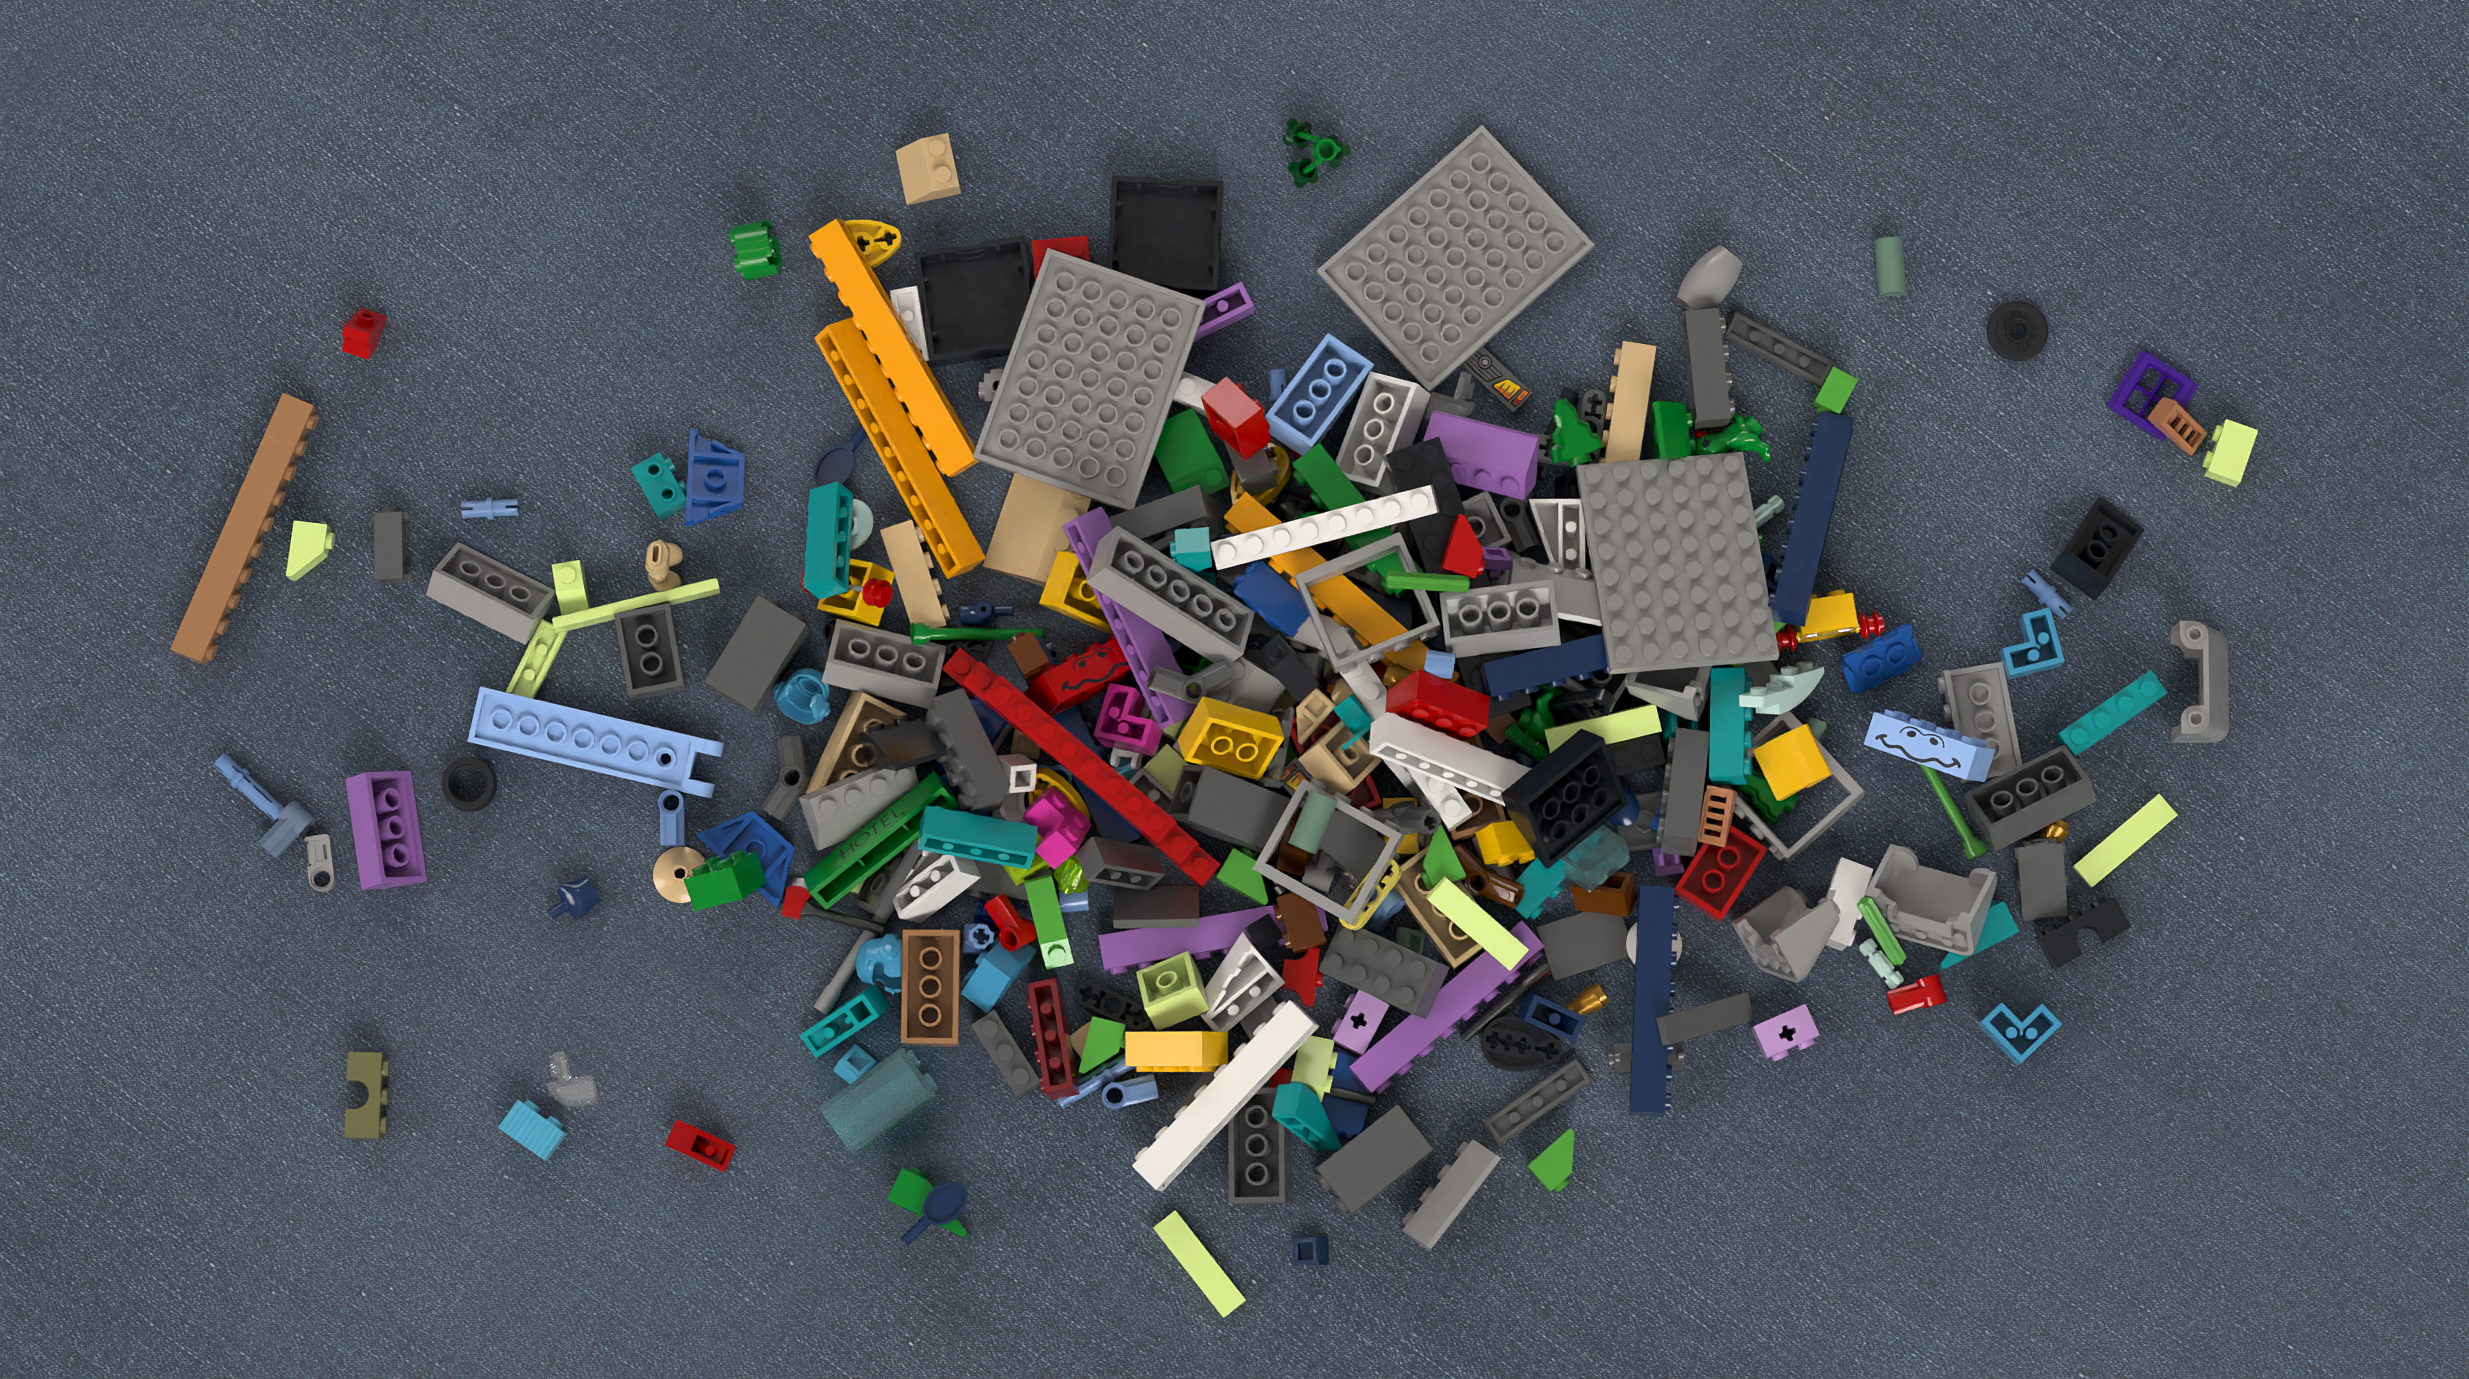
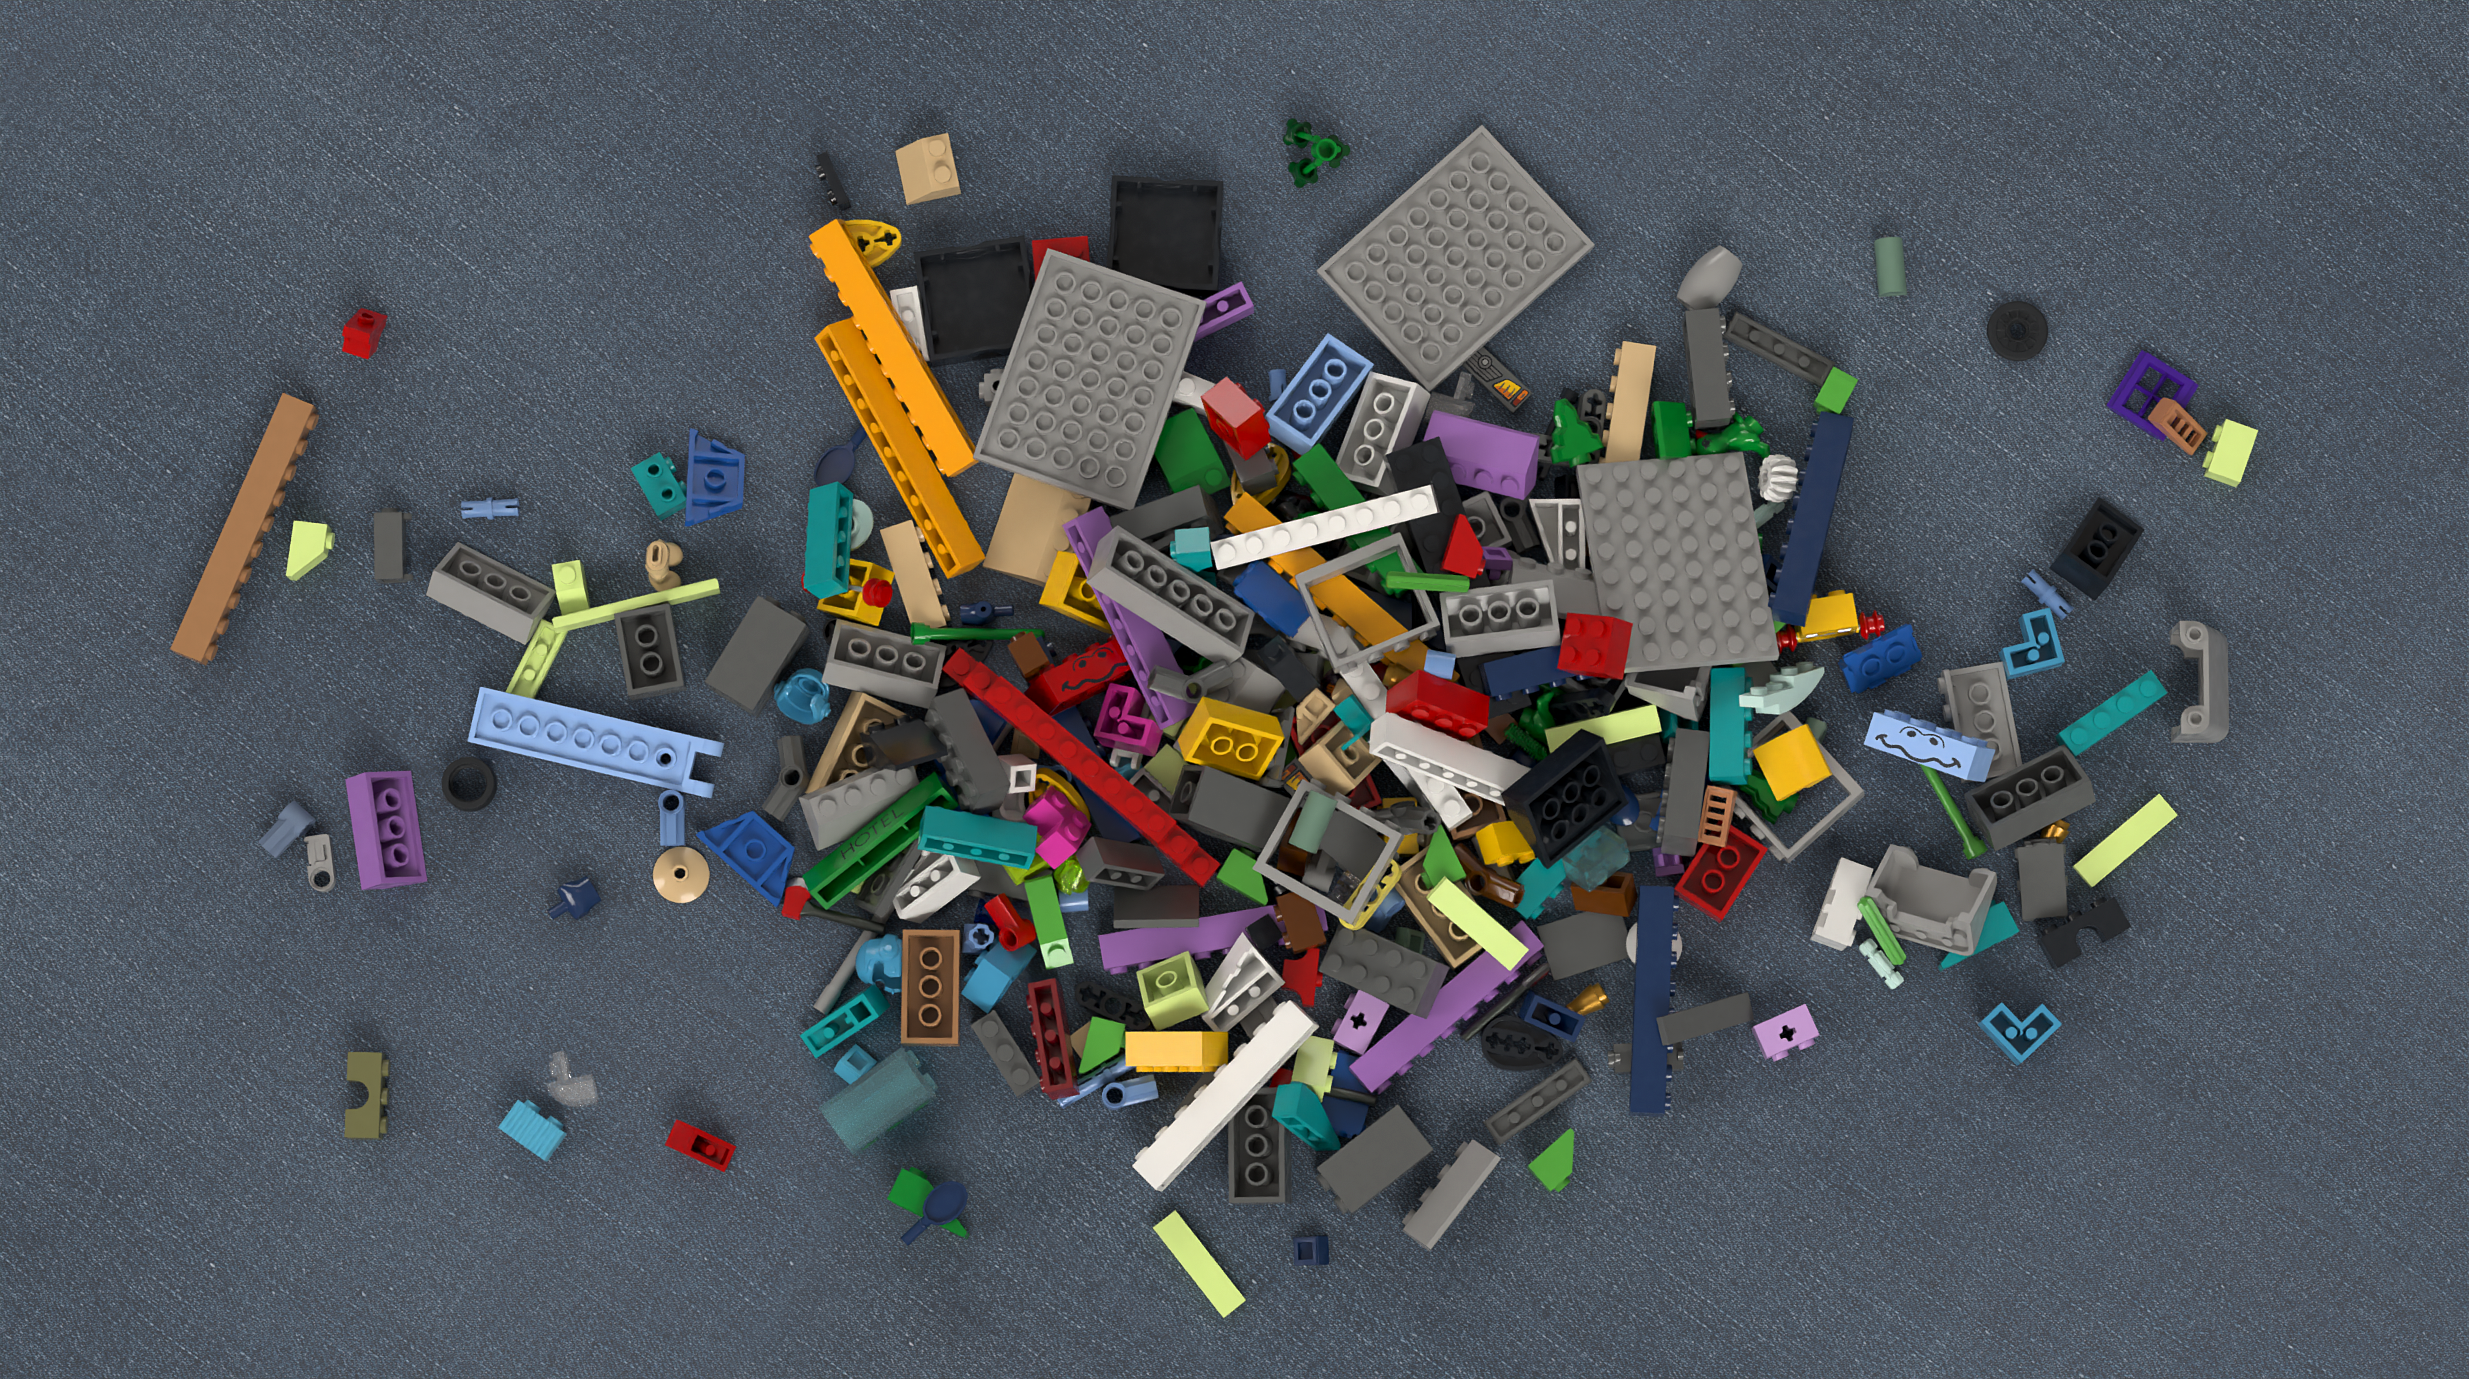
medium blue pin [213,753,284,823] -> none
green brick [683,849,767,911] -> none
green brick [729,219,782,281] -> none
light grey windscreen [1731,886,1841,983] -> none
red piece [1886,974,1947,1015] -> none
none -> black plate [815,151,851,211]
none -> red brick [1557,612,1633,680]
none -> white gear [1758,454,1798,503]

